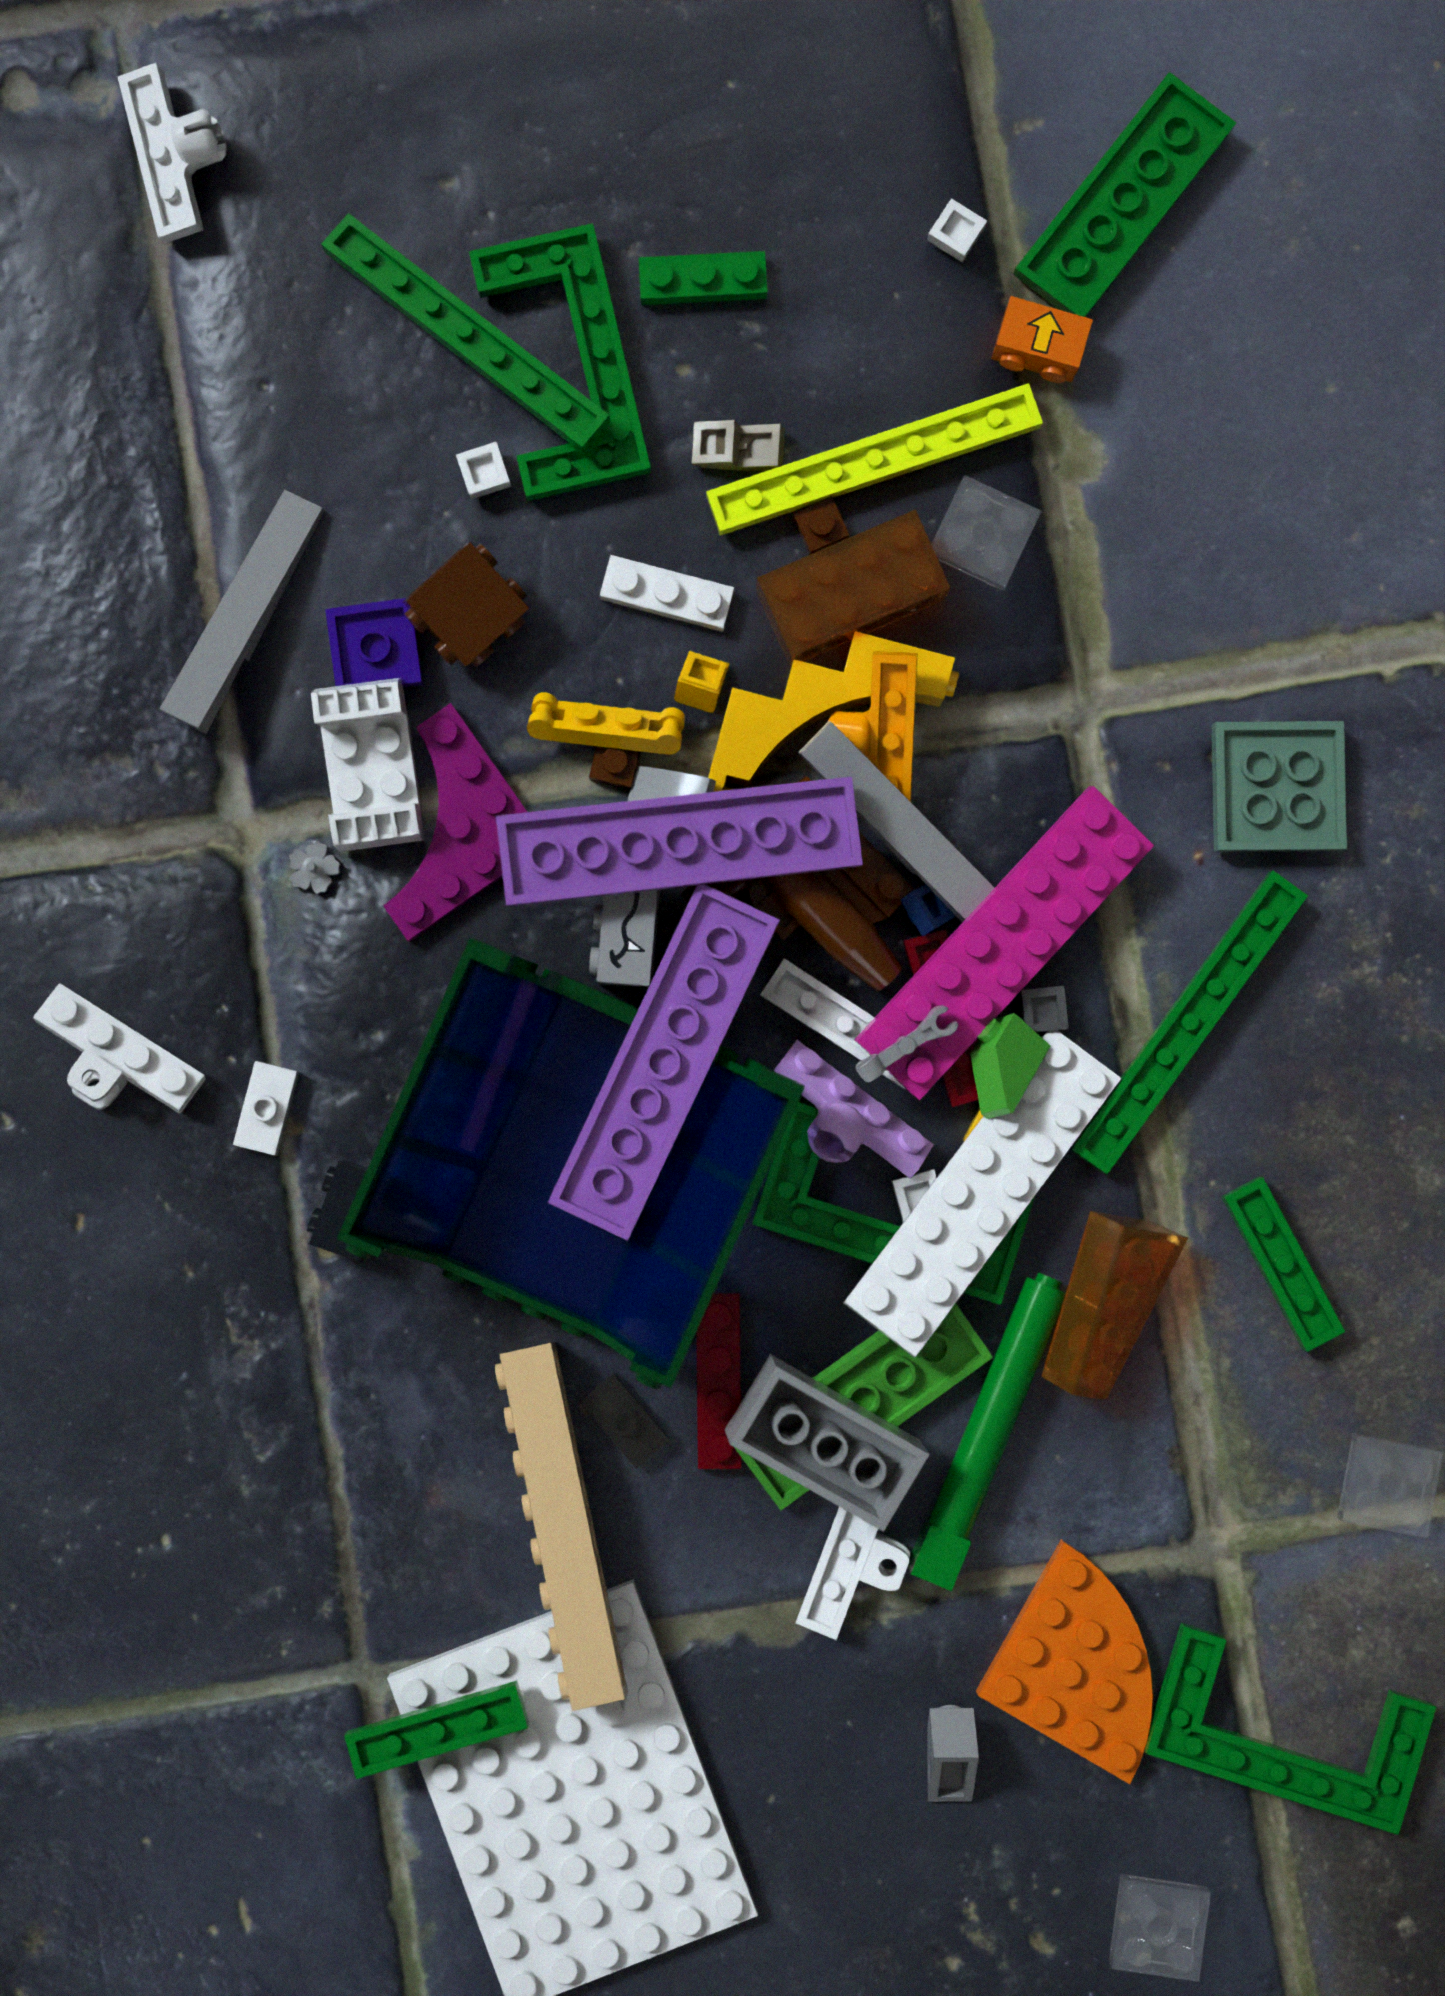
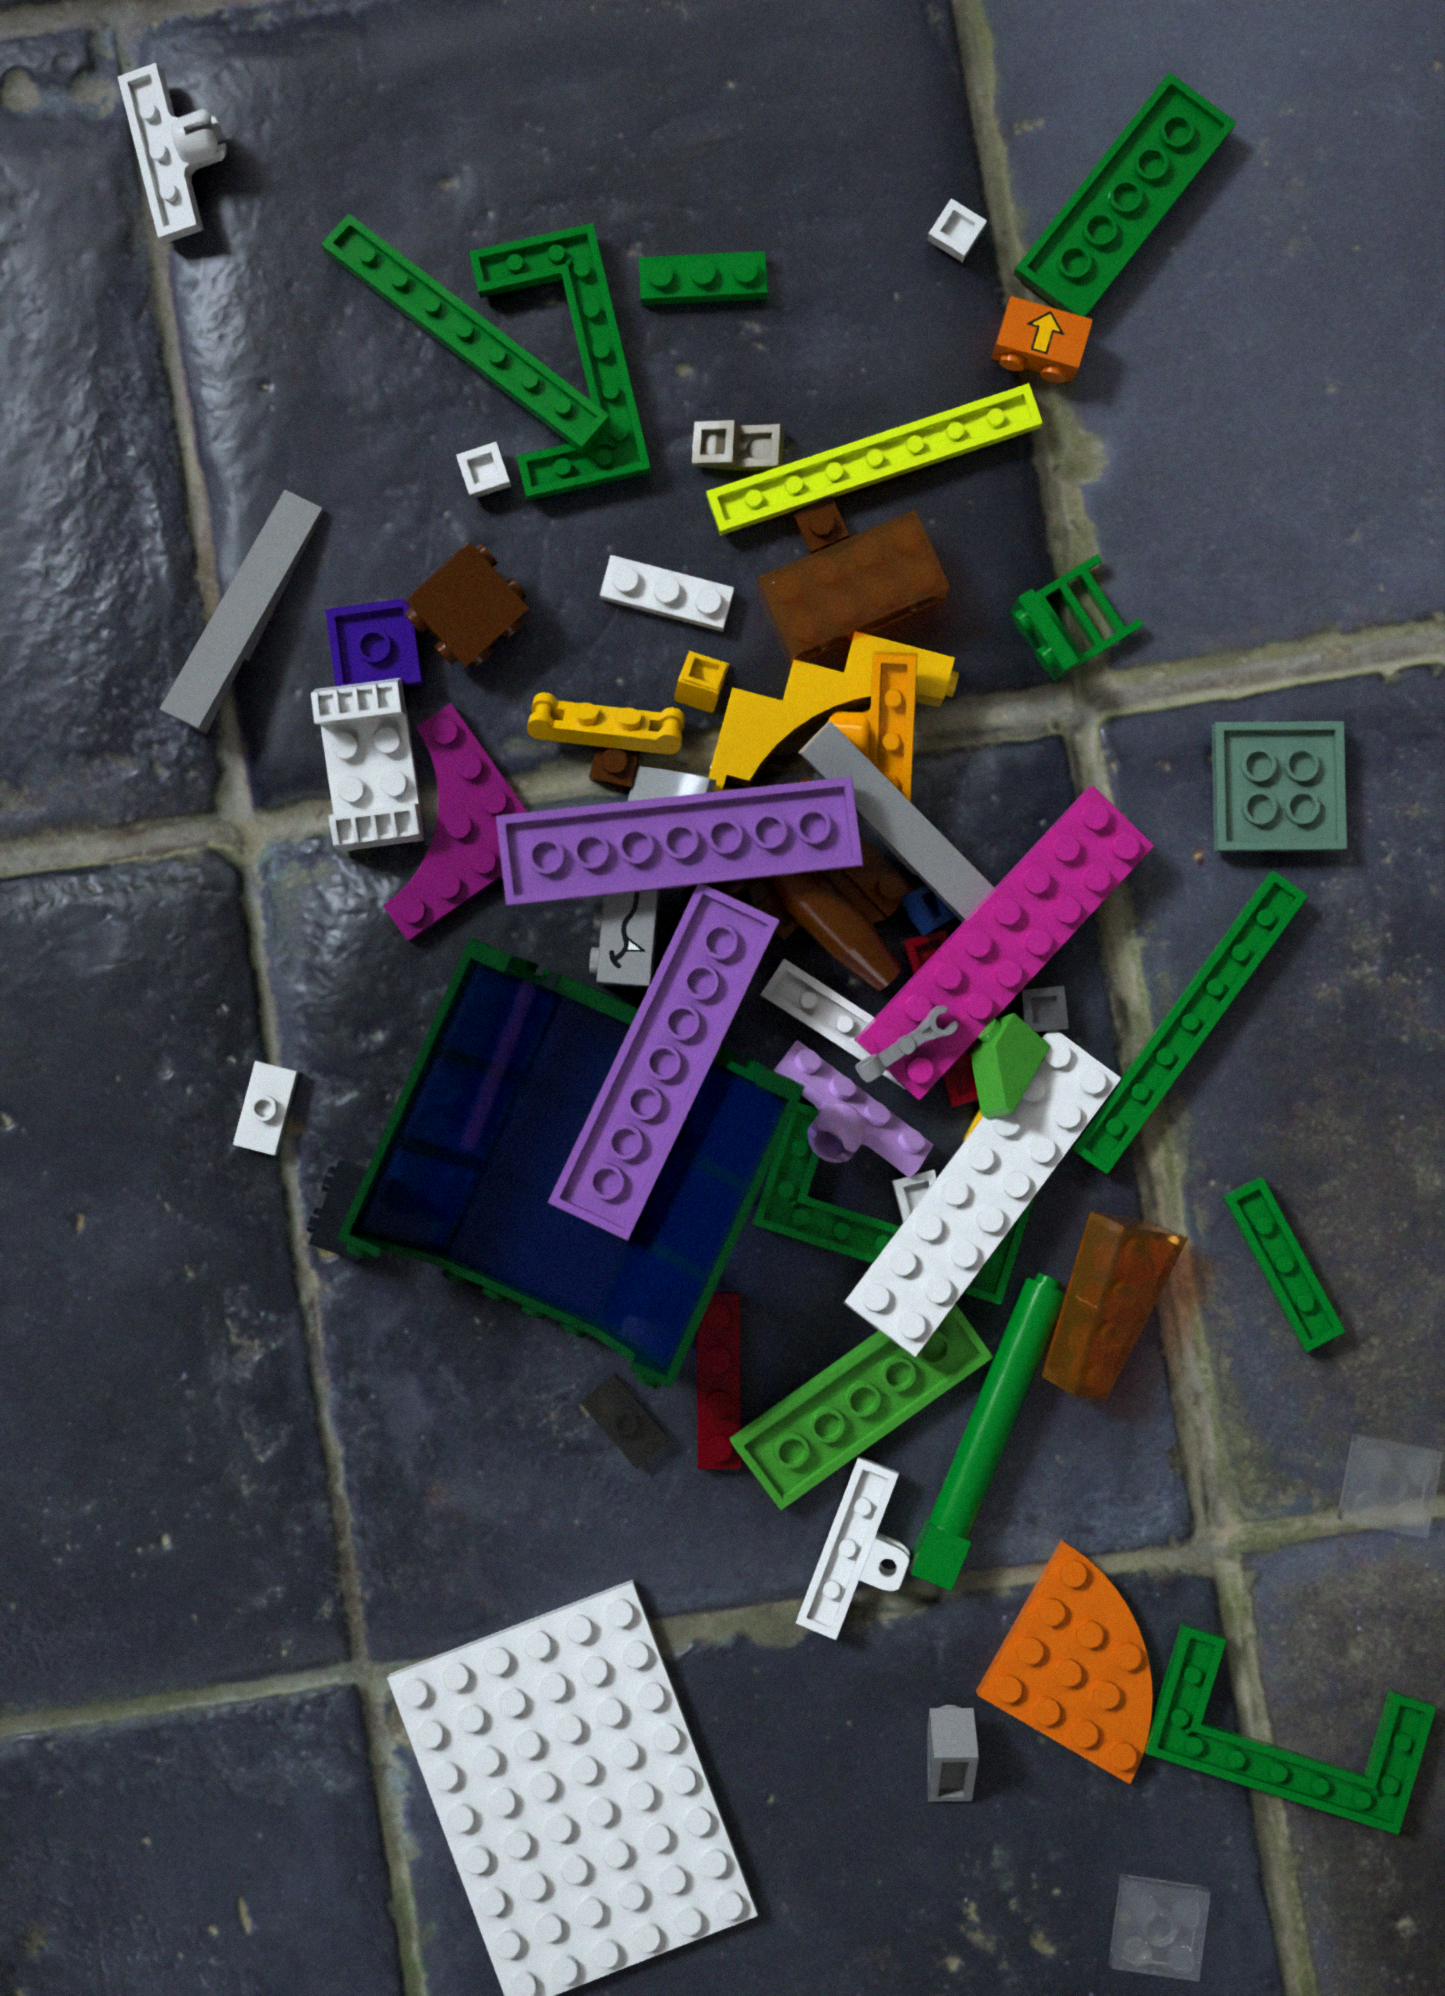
white plate [33,983,205,1114] -> none
light grey plant [289,841,341,894] -> none
green plate [344,1680,529,1779] -> none
tan brick [495,1342,628,1711] -> none
light grey brick [725,1354,930,1532] -> none
clear plate [927,475,1041,591] -> none
none -> green plate [1009,554,1144,682]

